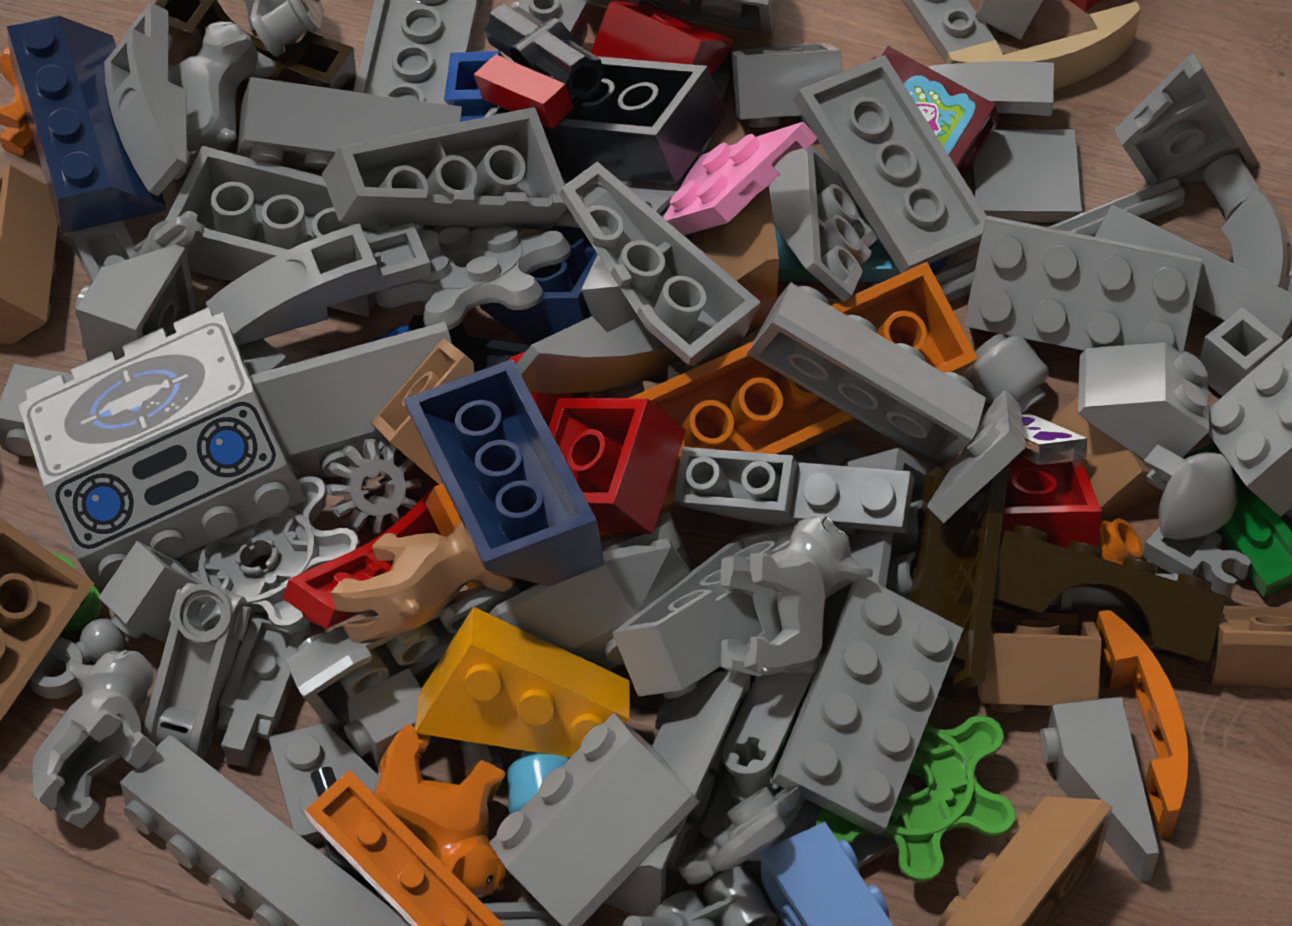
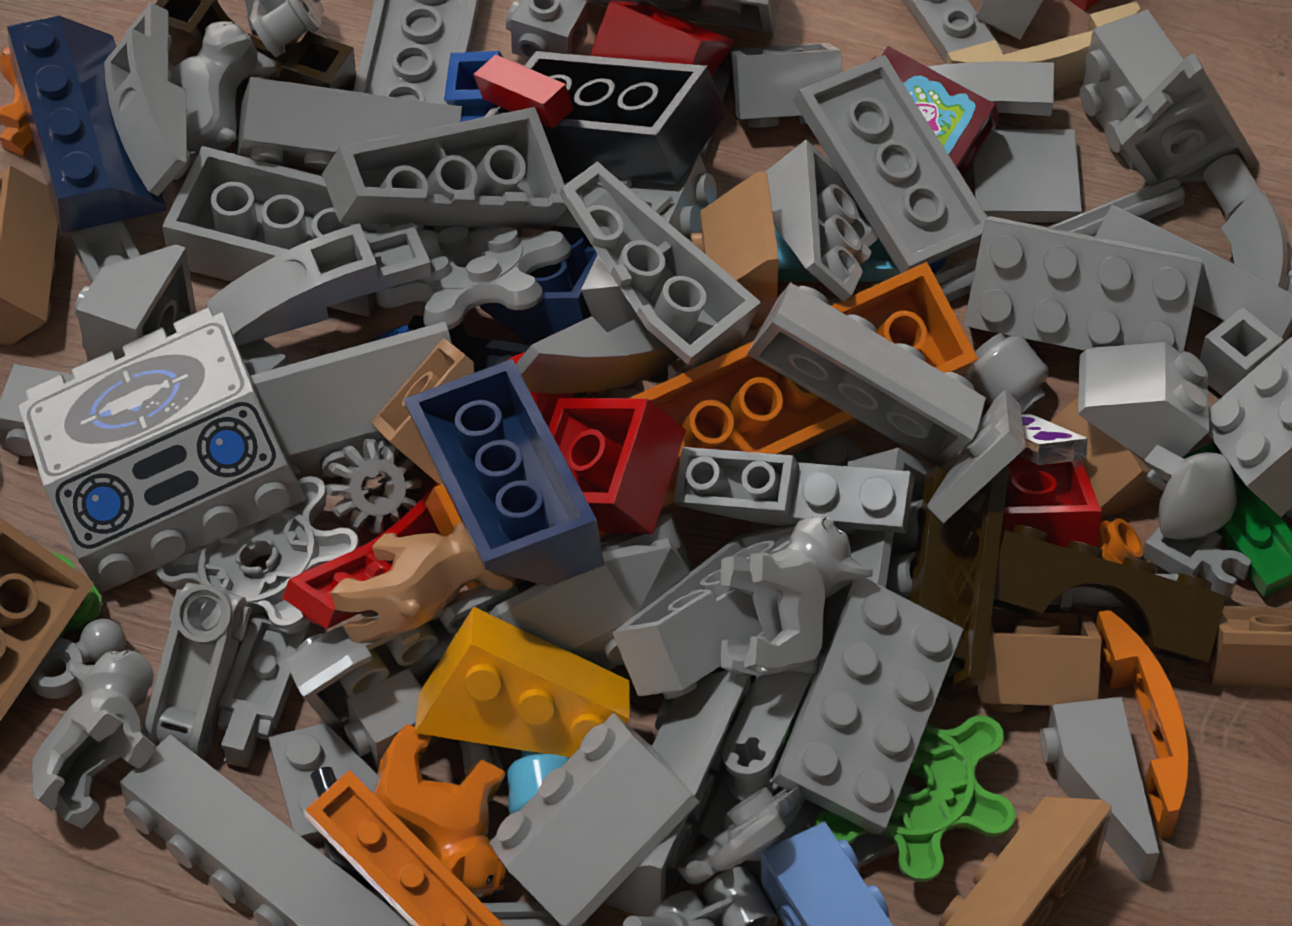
light grey brick [99,541,201,643] -> none
light grey axle [132,211,204,258] -> none
black piece [484,3,606,101] -> none
bright pink wing [663,122,818,235] -> none
none -> light grey brick [1080,9,1183,169]

